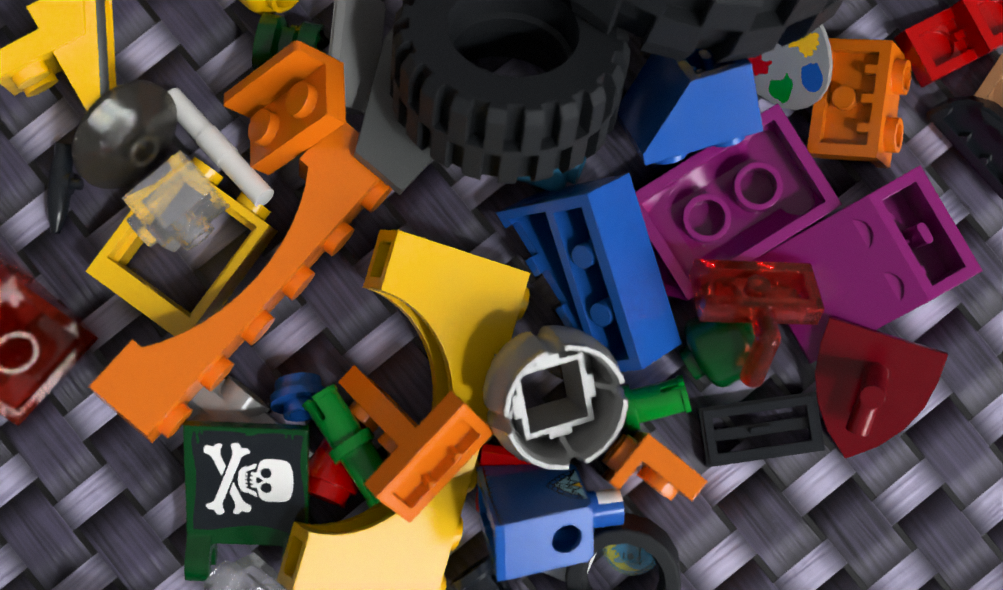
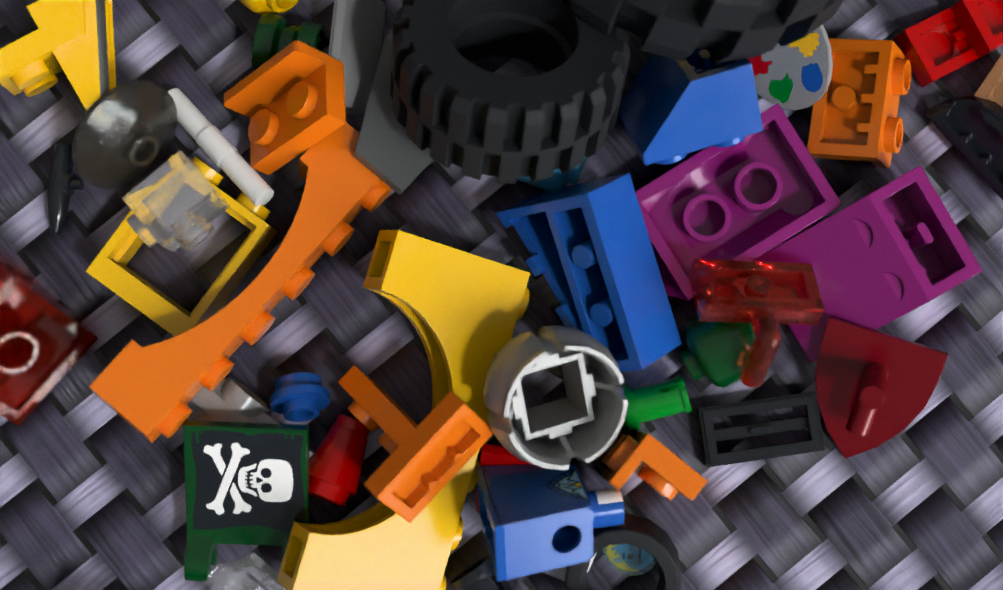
green pin [302,384,385,508] -> none

